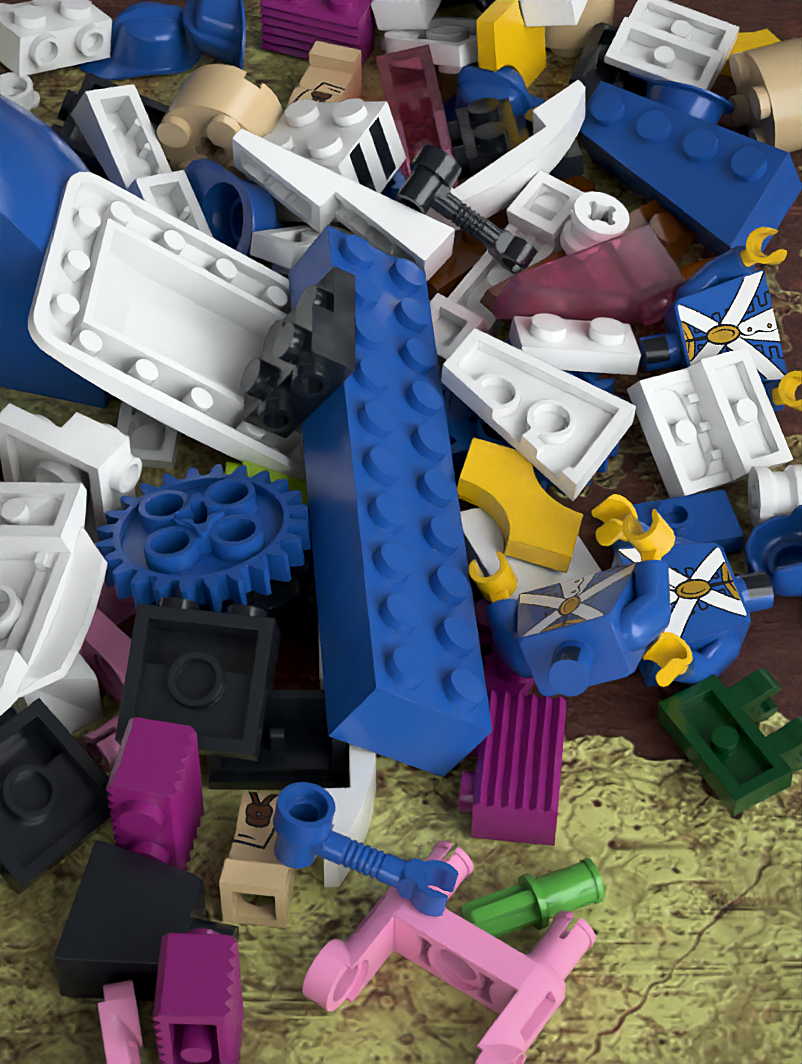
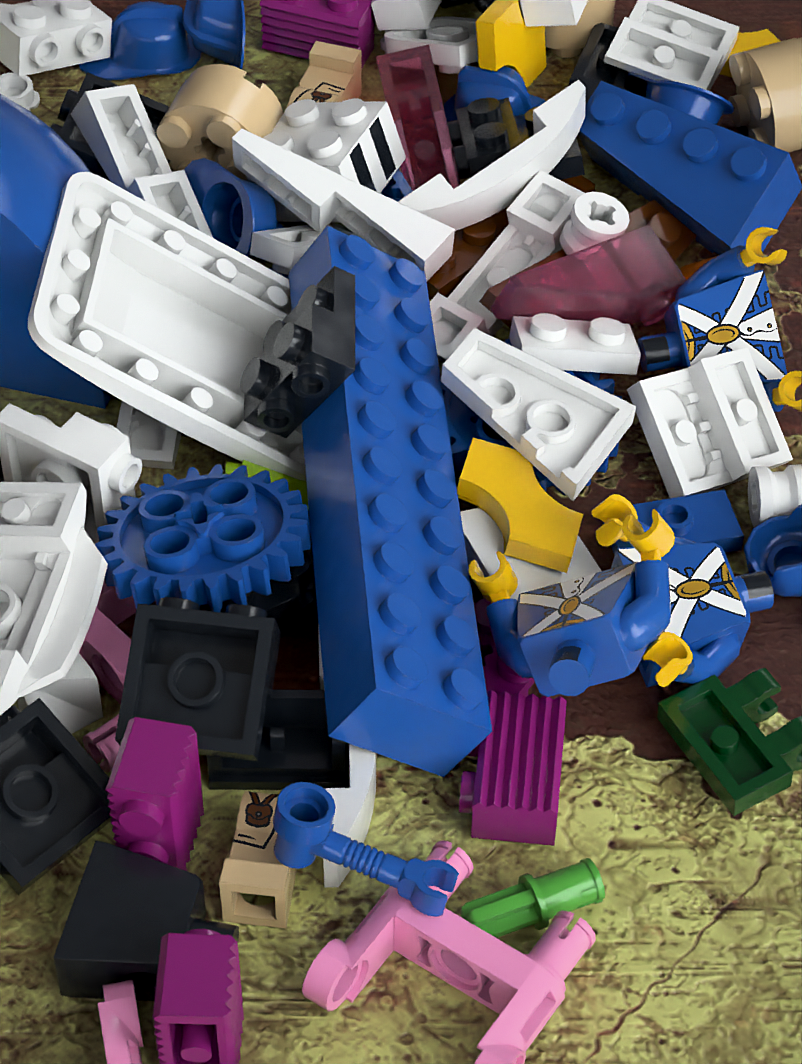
black brick [396,145,538,274] -> none

